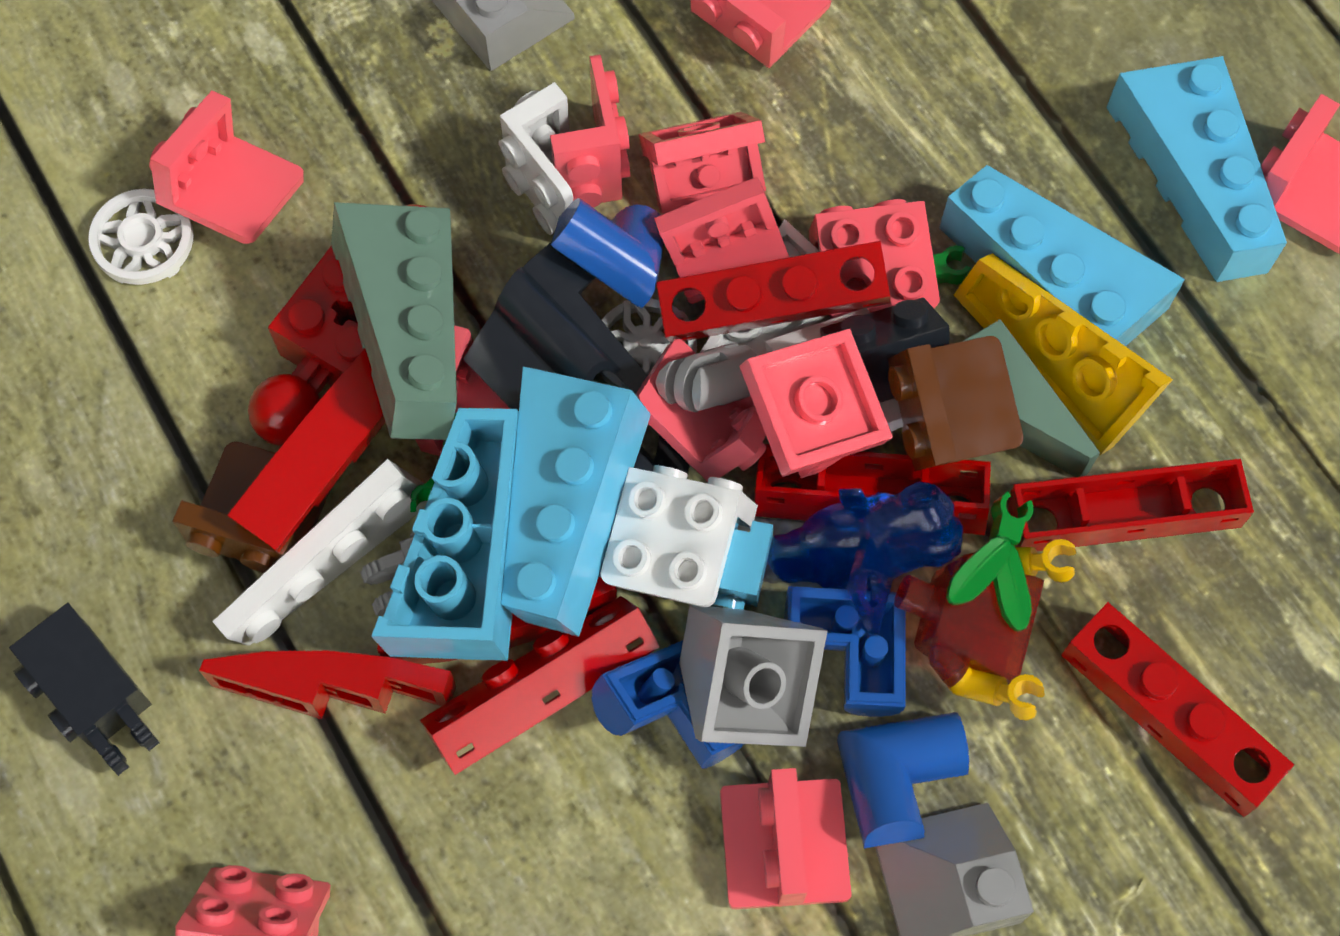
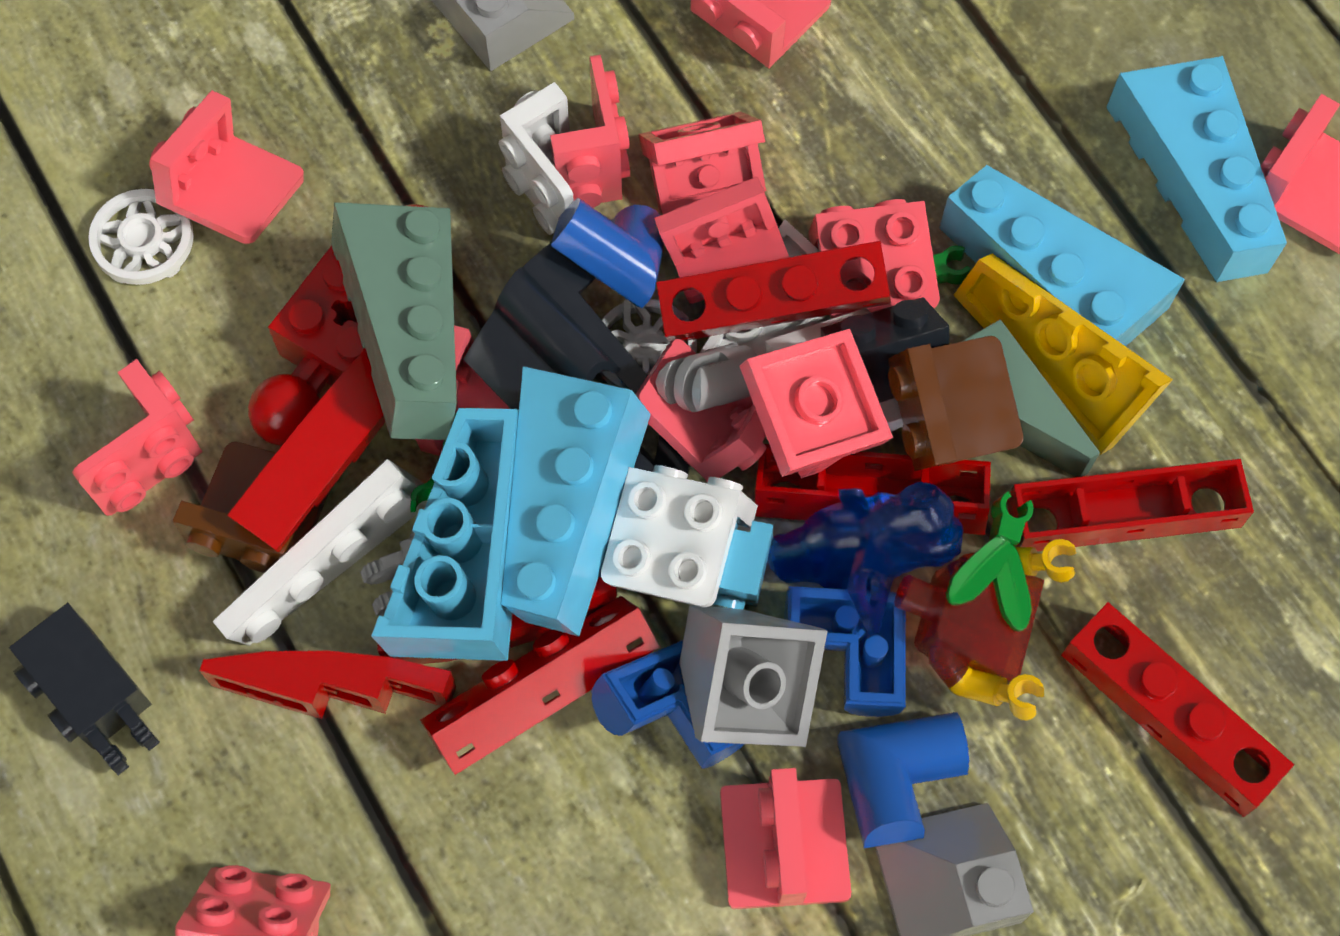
none -> coral bracket [72,359,203,516]

